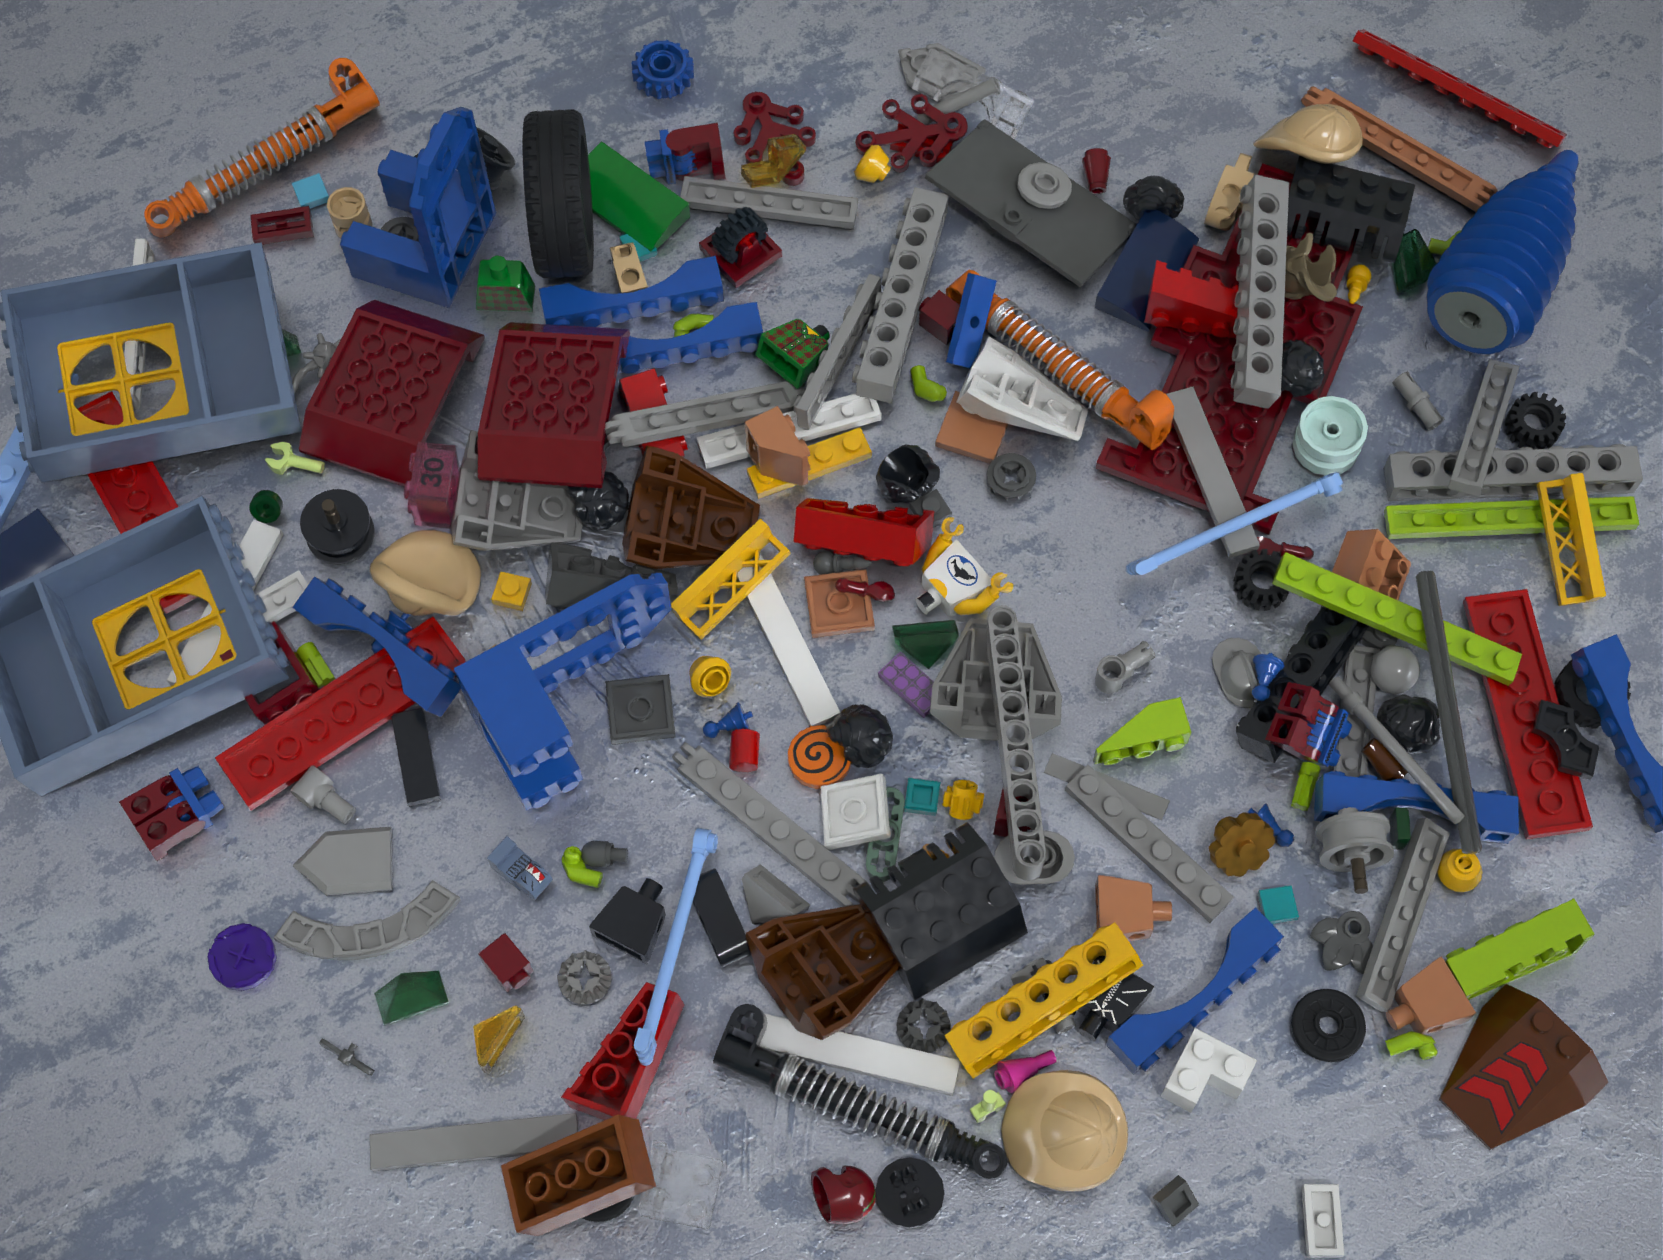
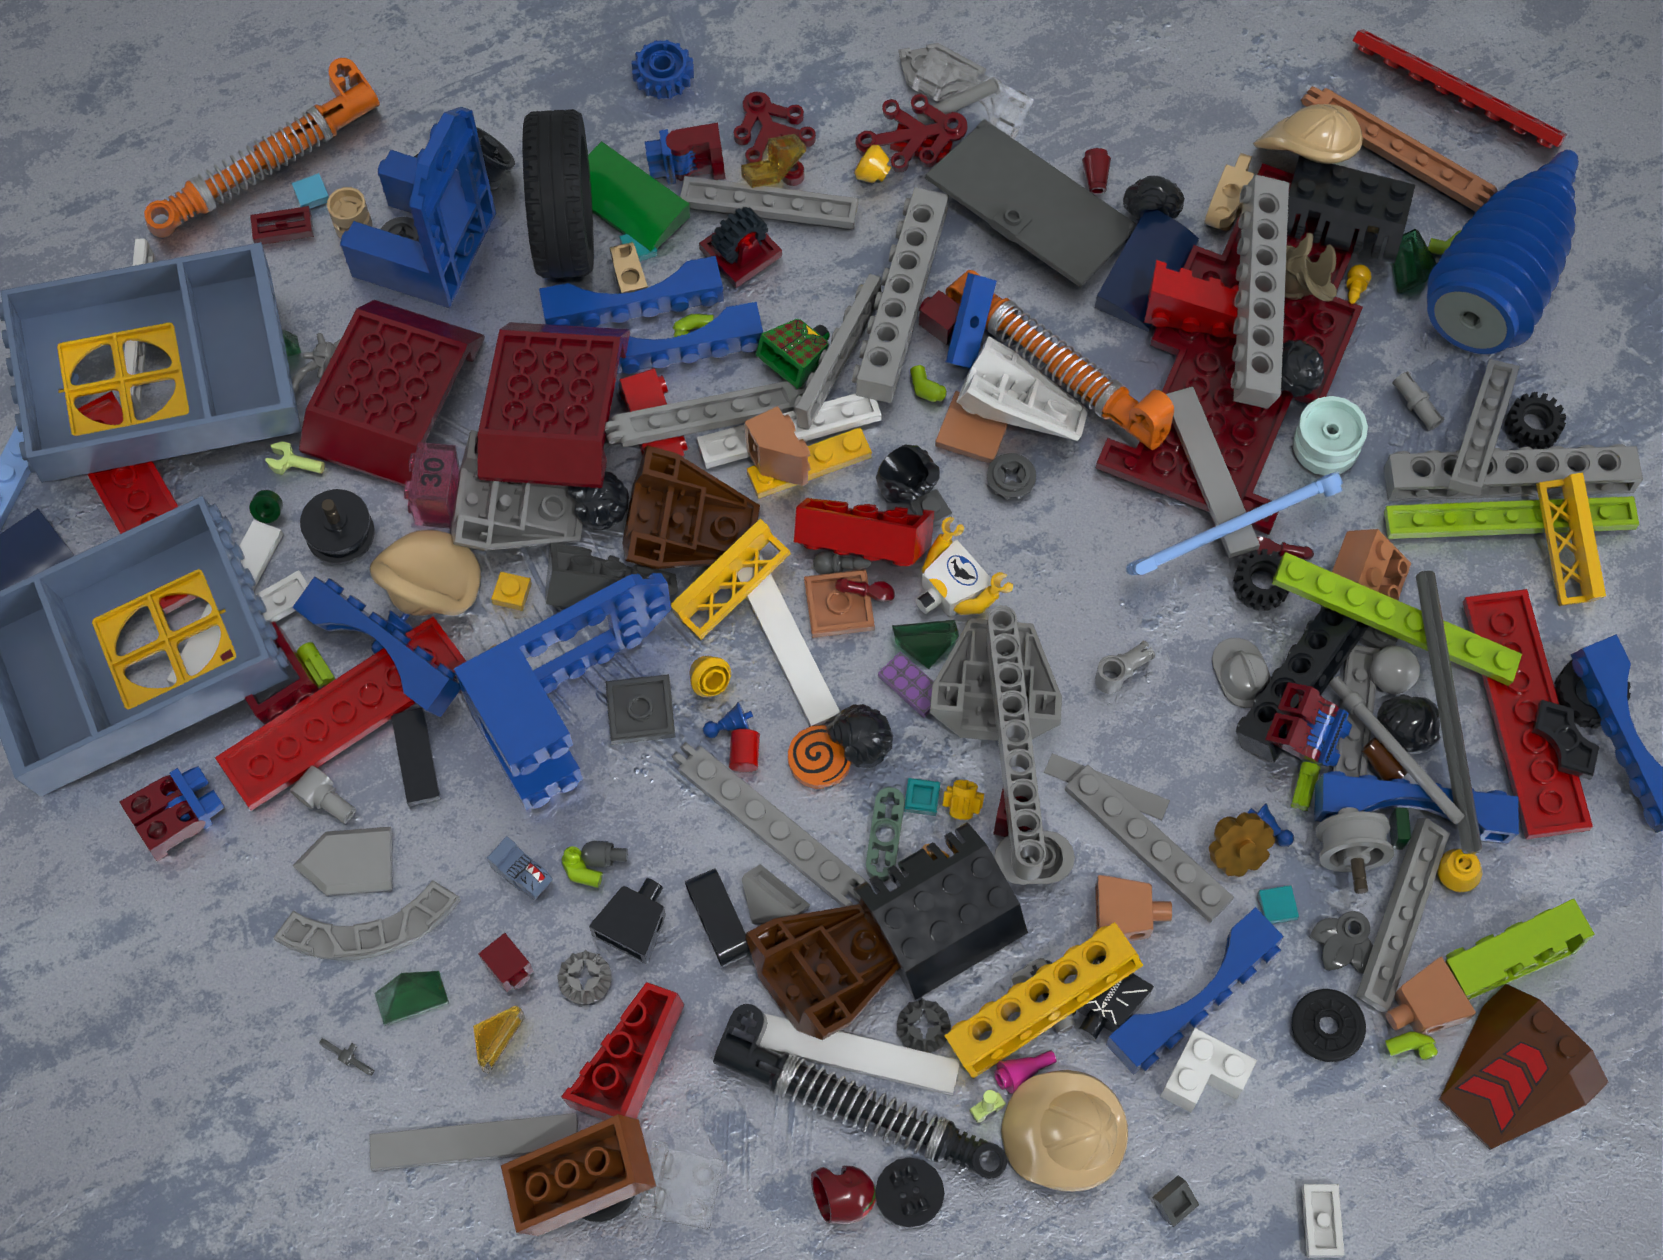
dark purple tile [207,923,277,991] -> none
green torso [476,255,535,312] -> none
light blue hinge [634,828,718,1066] -> none
white plate [820,774,890,850] -> none
light grey wheel [1017,162,1072,209] -> none
lime slope [1093,697,1192,765] -> none
blue piece [1252,653,1285,702] -> none

